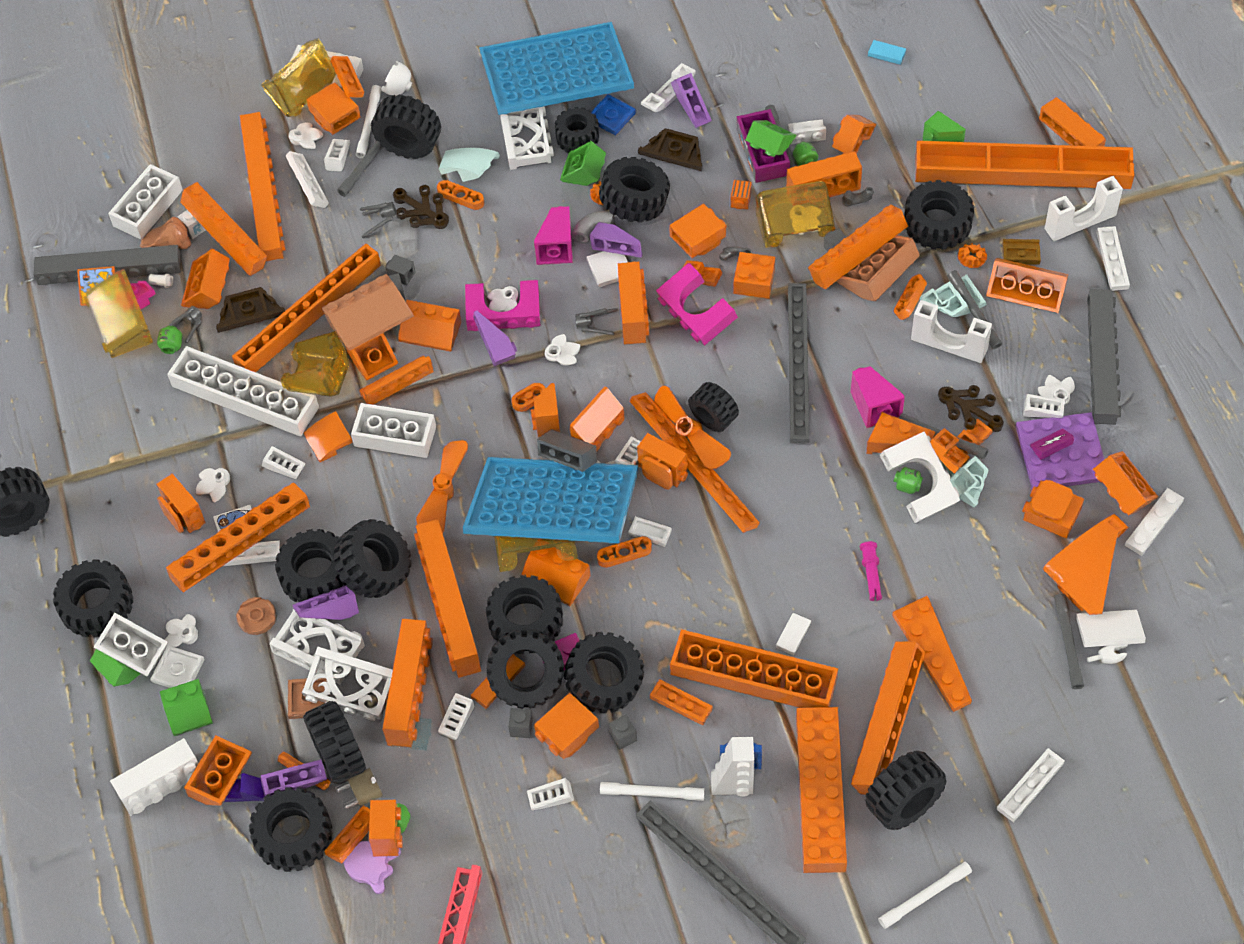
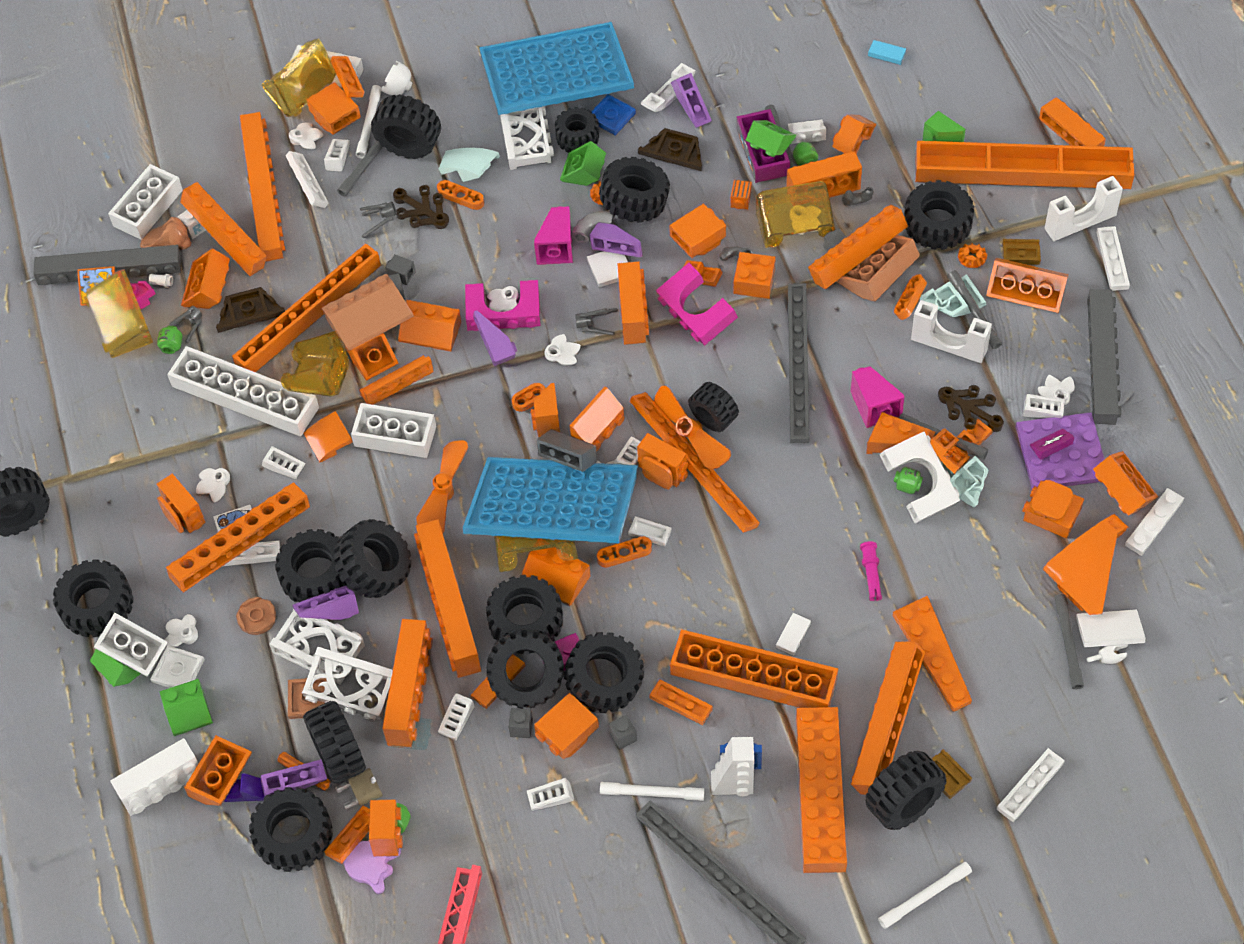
none -> pearl gold plate [932,749,972,799]

